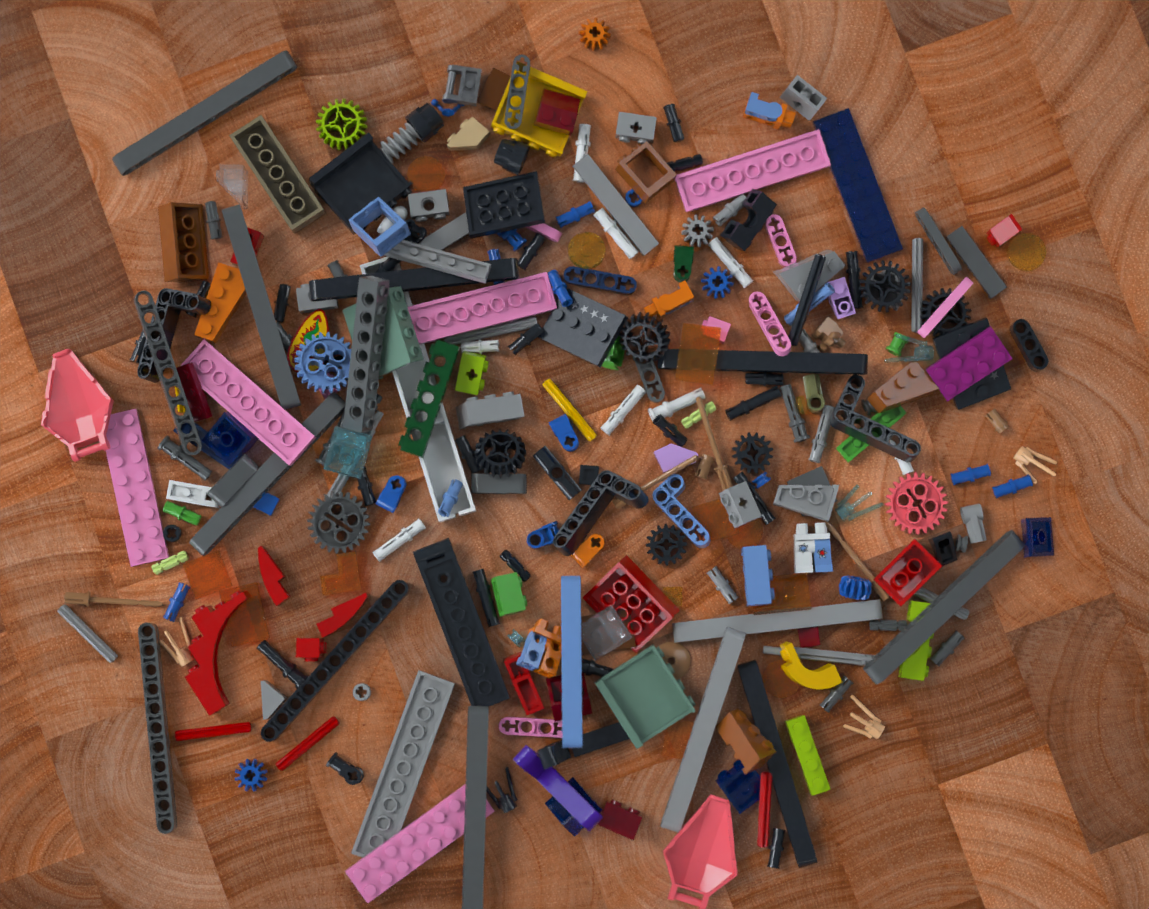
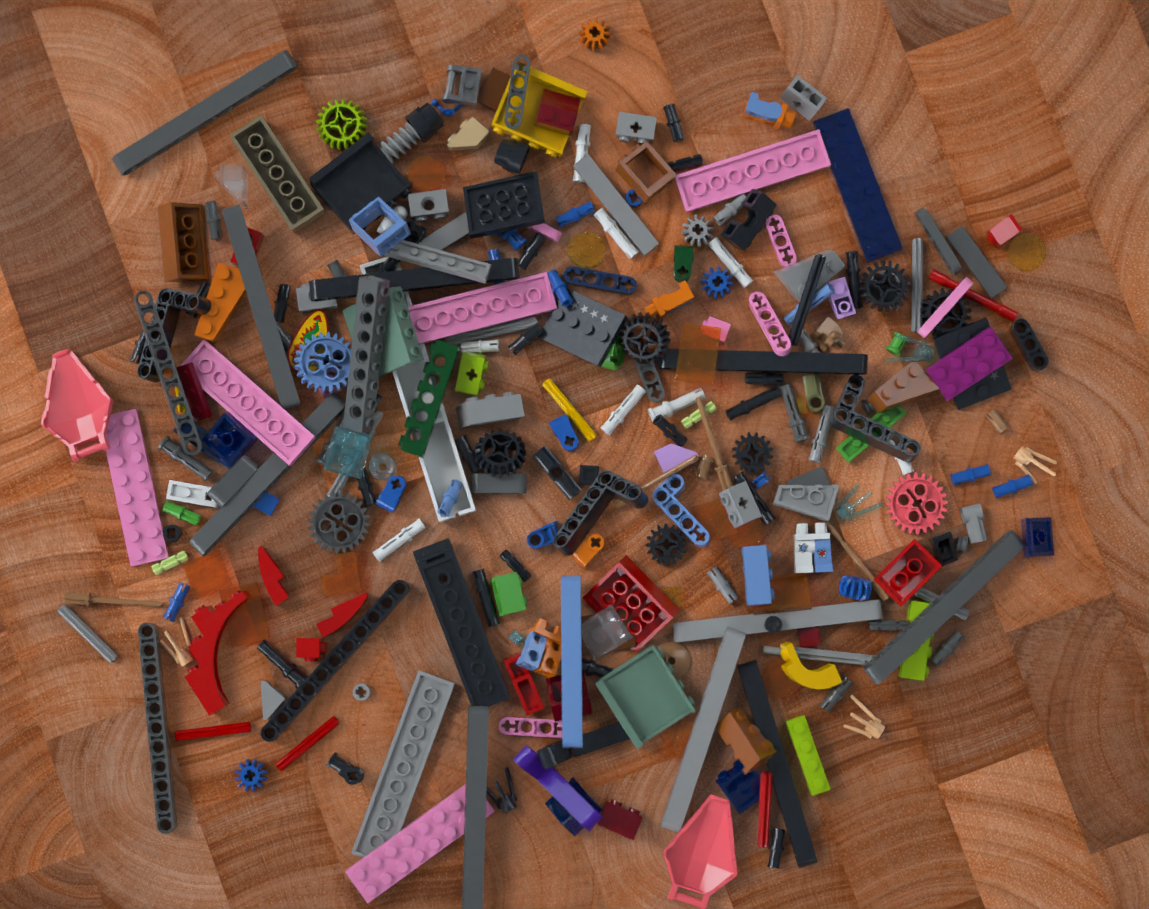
none -> wheel [369,453,397,481]
none -> black bush [764,616,782,633]
none -> red piece [928,269,1018,322]

